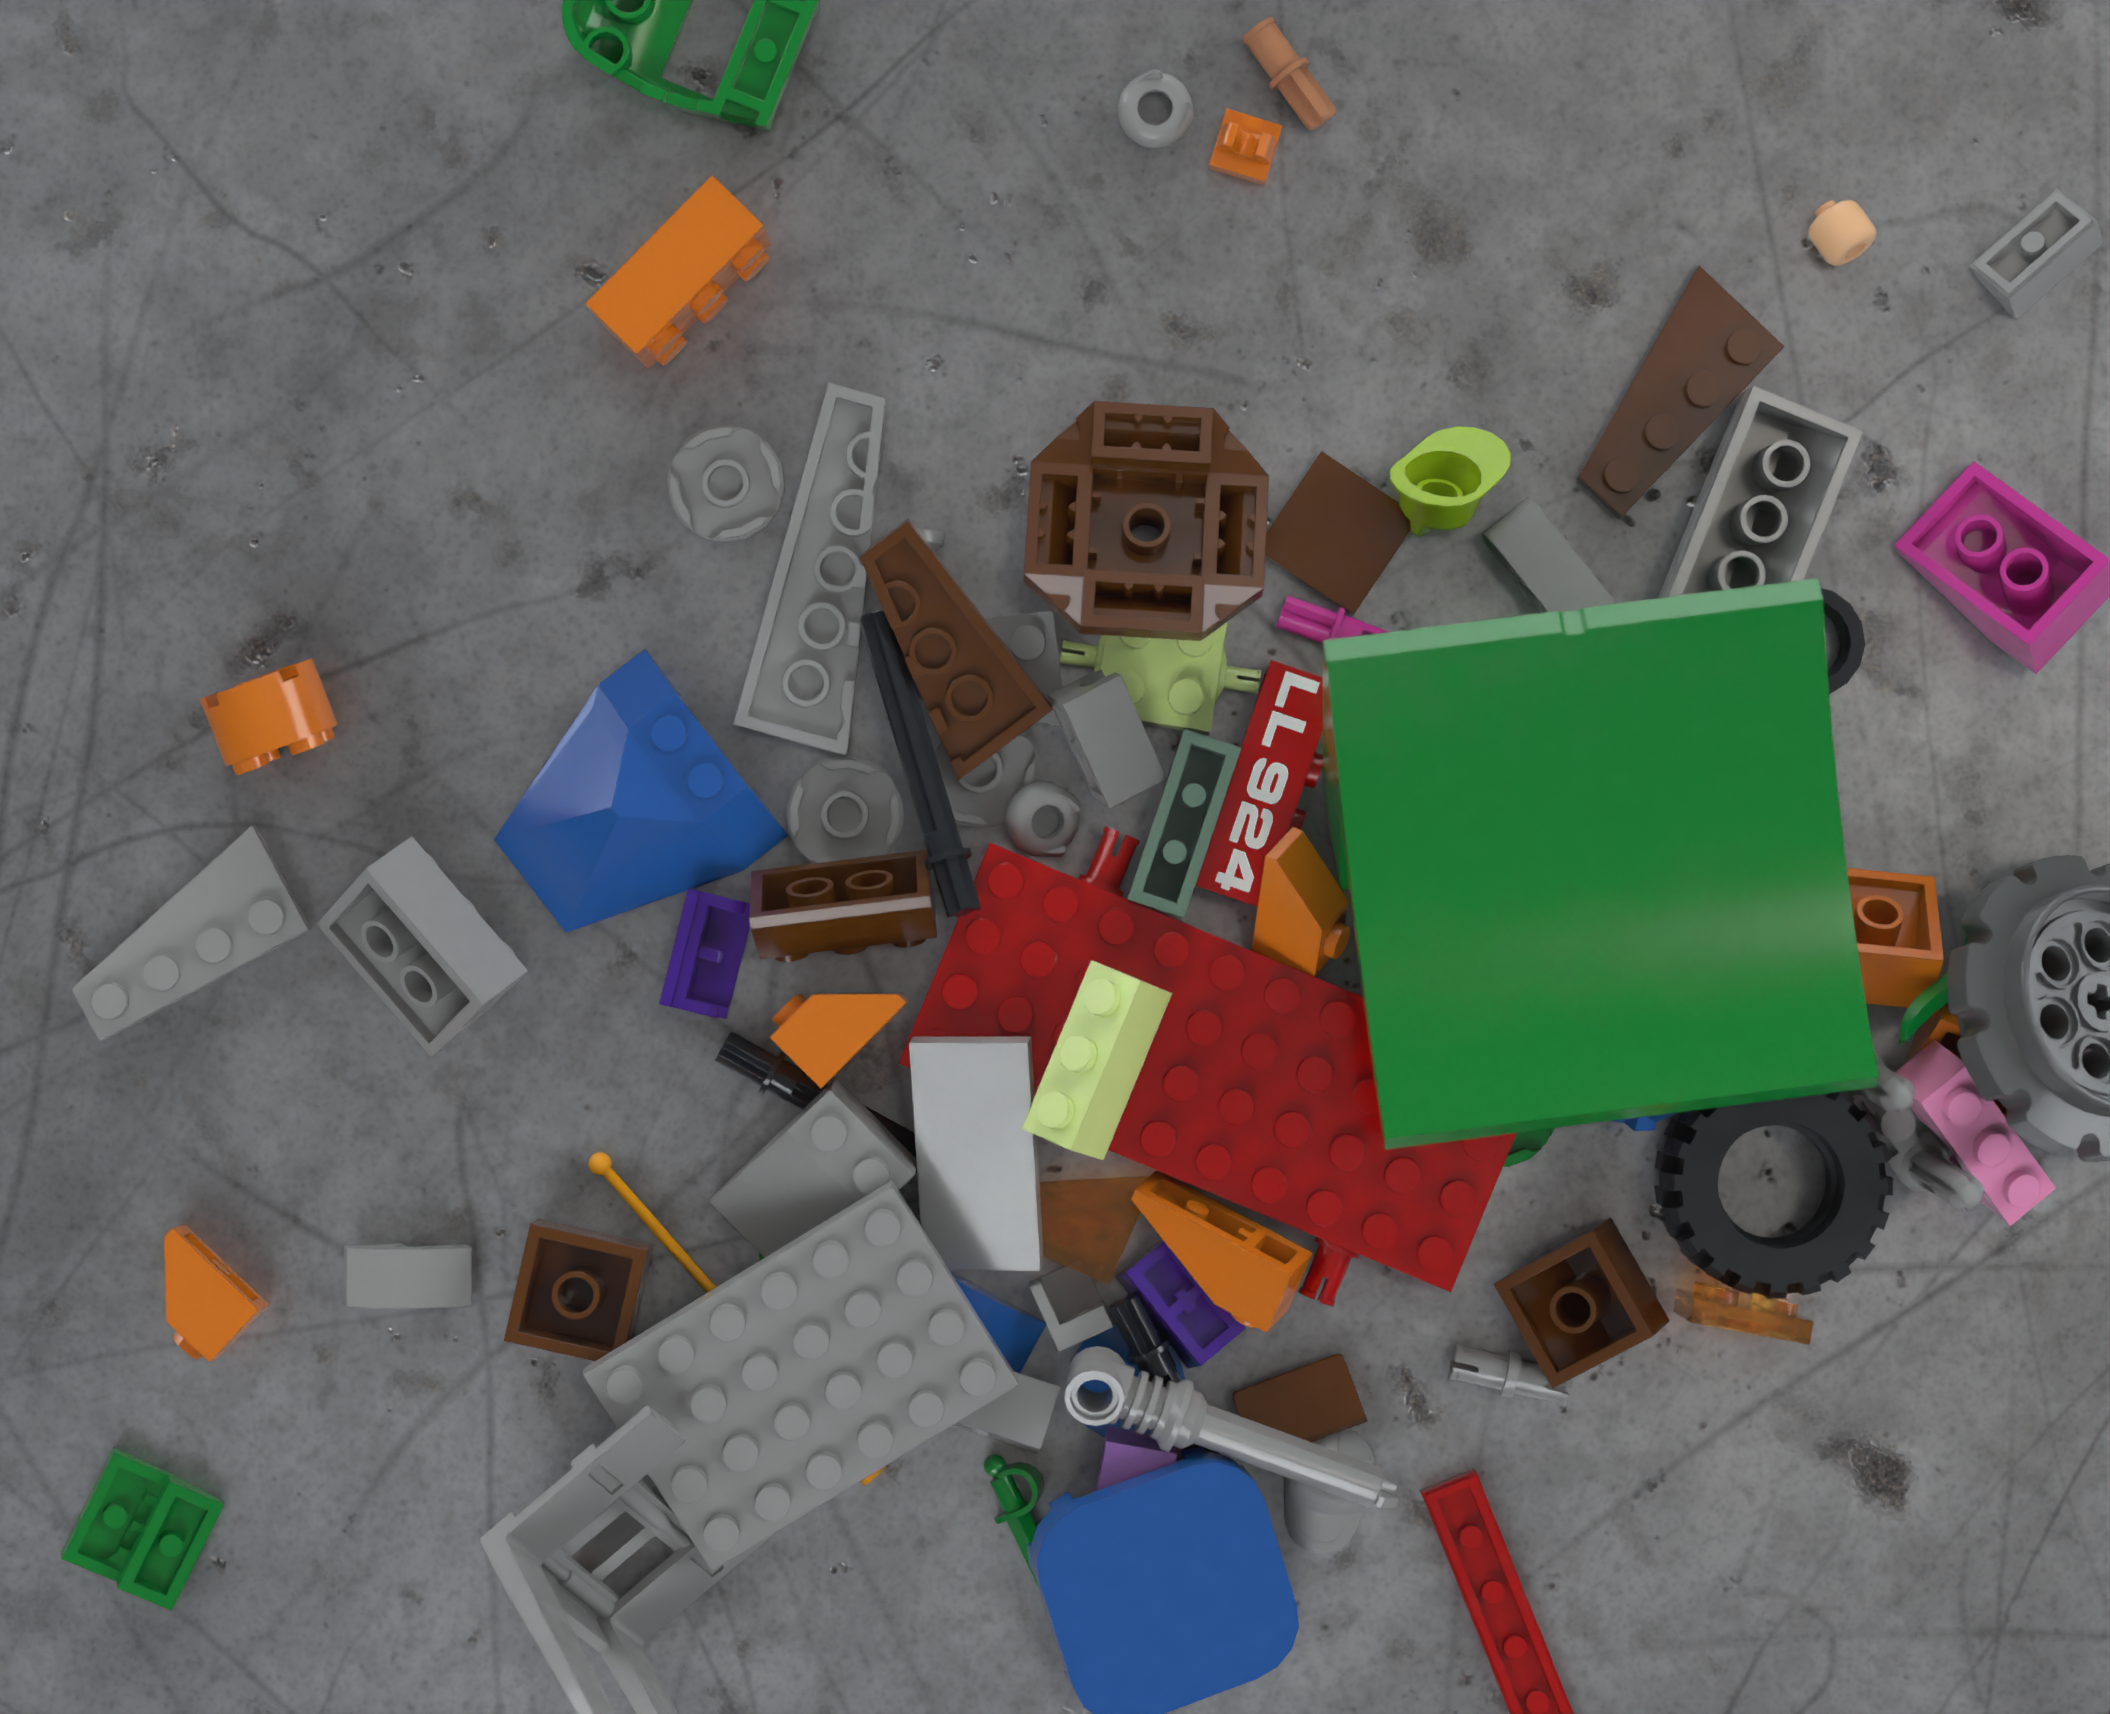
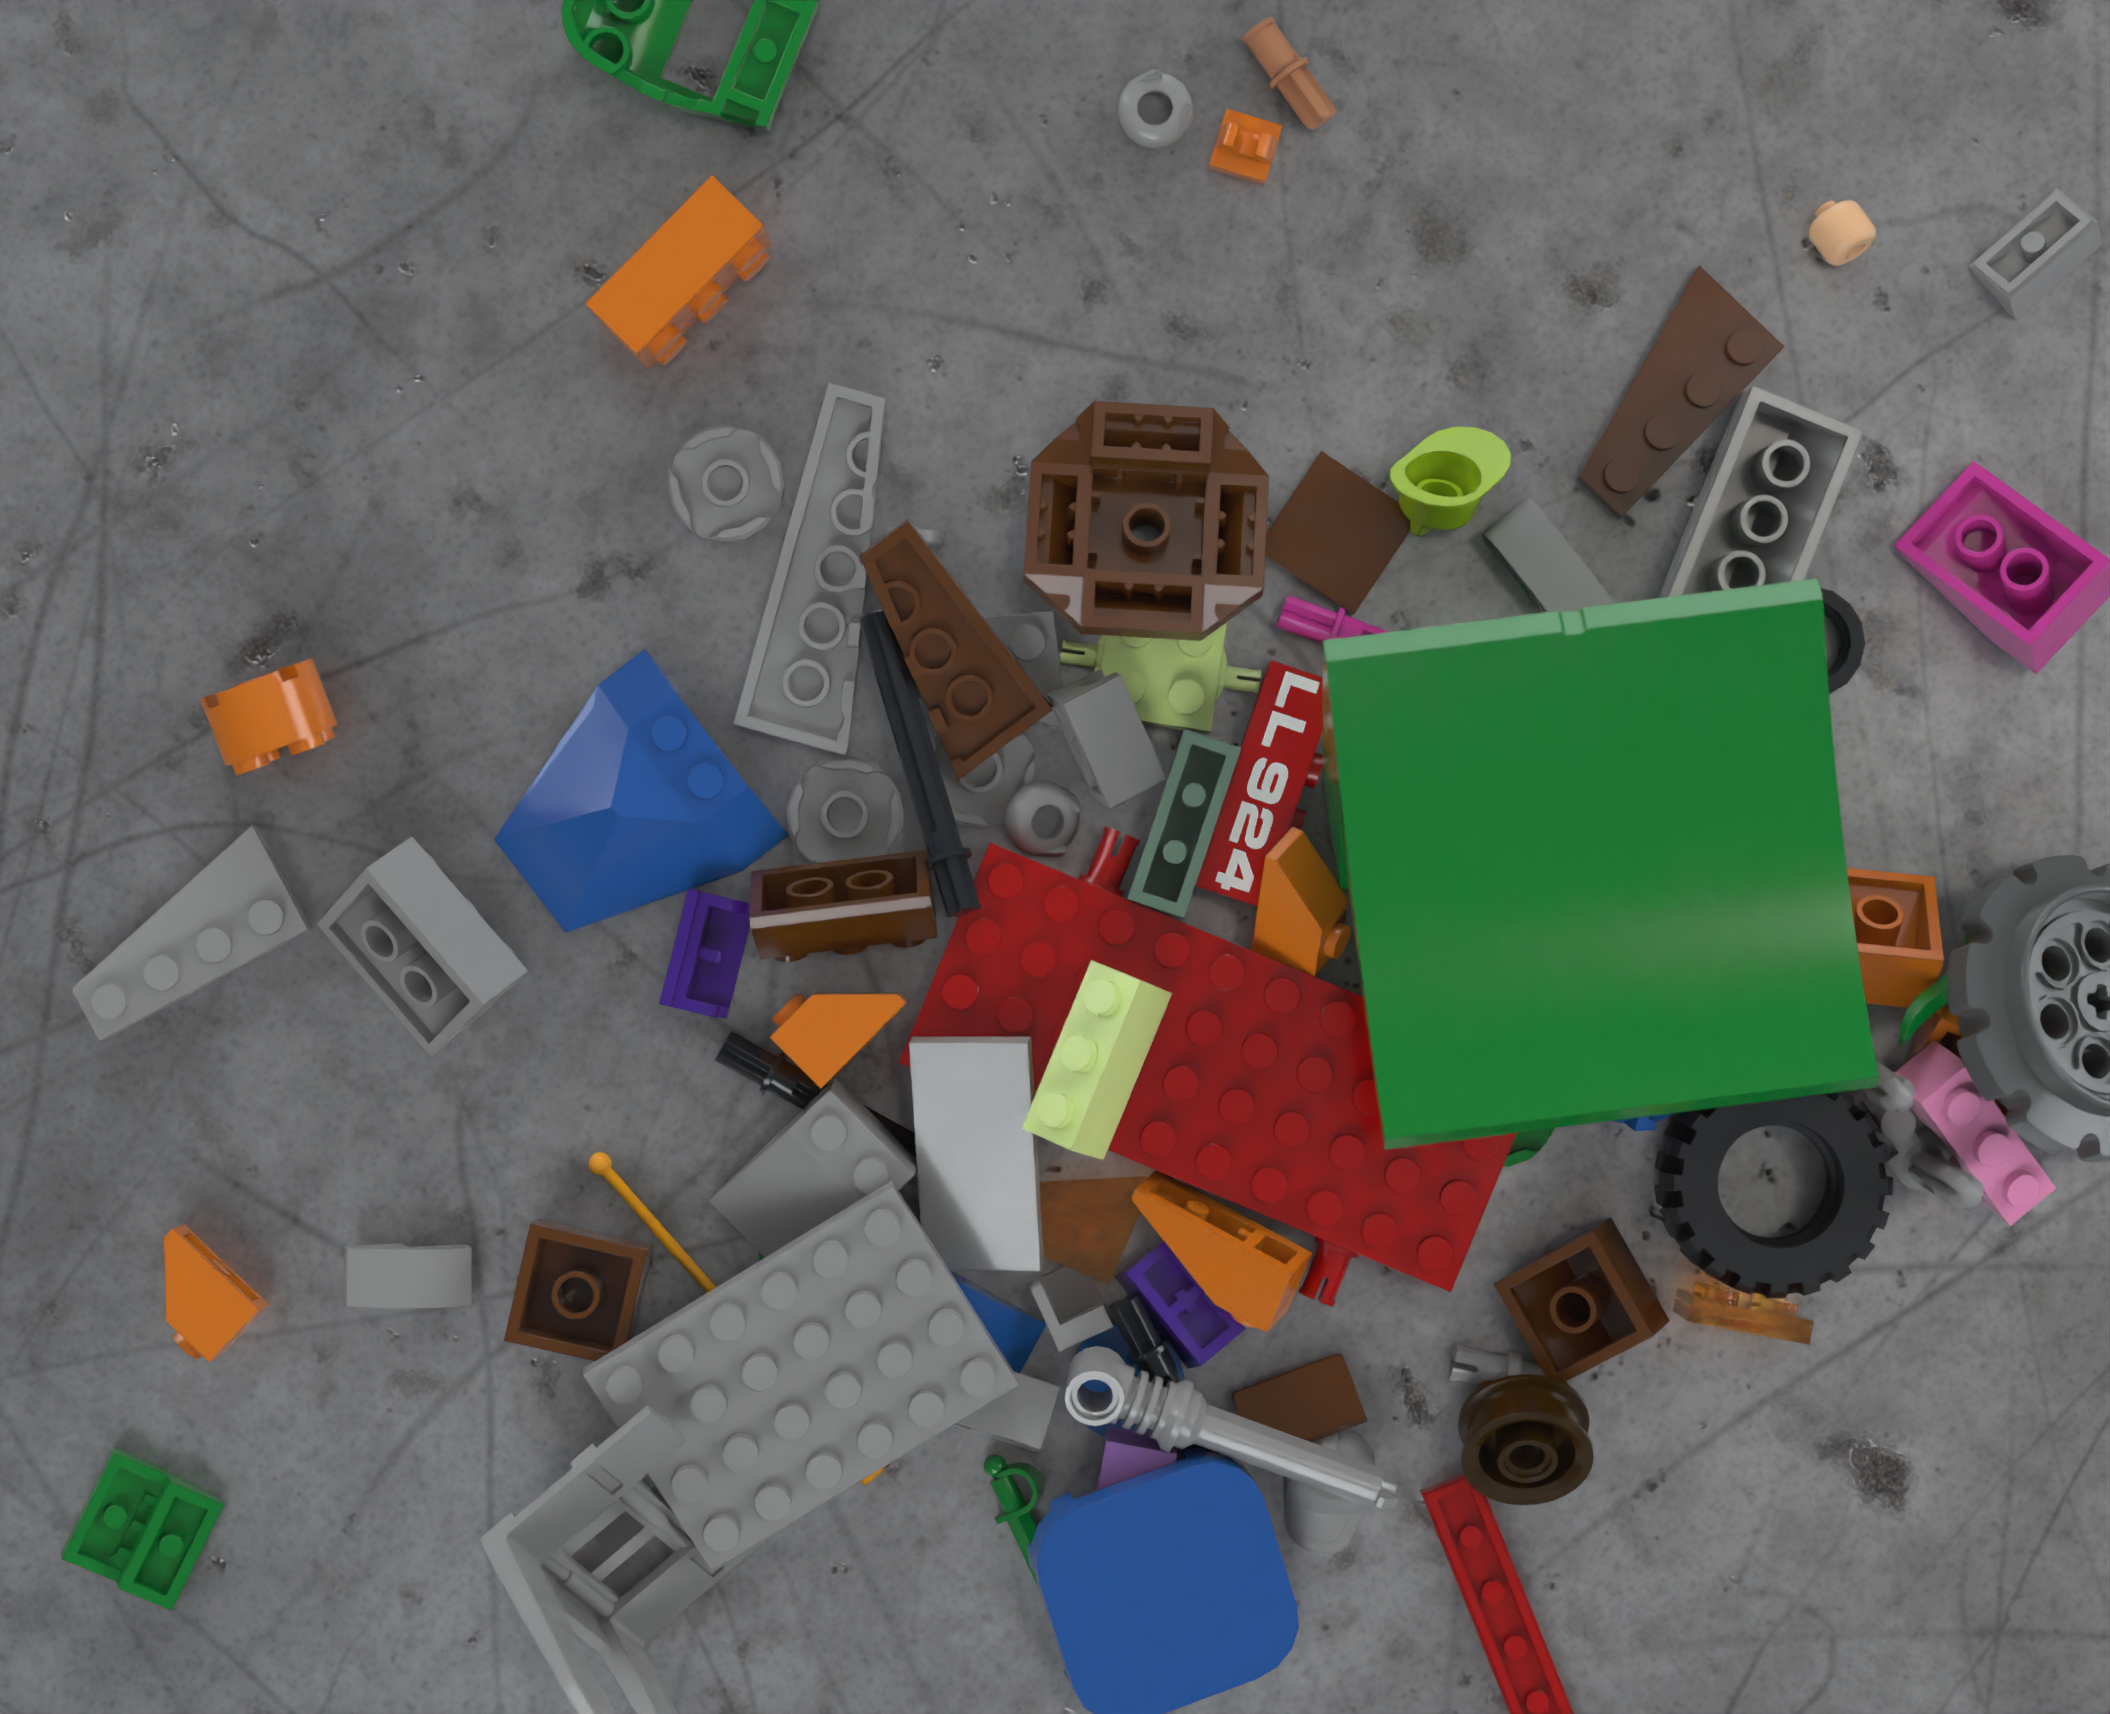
none -> dark brown wheel [1458,1374,1594,1505]

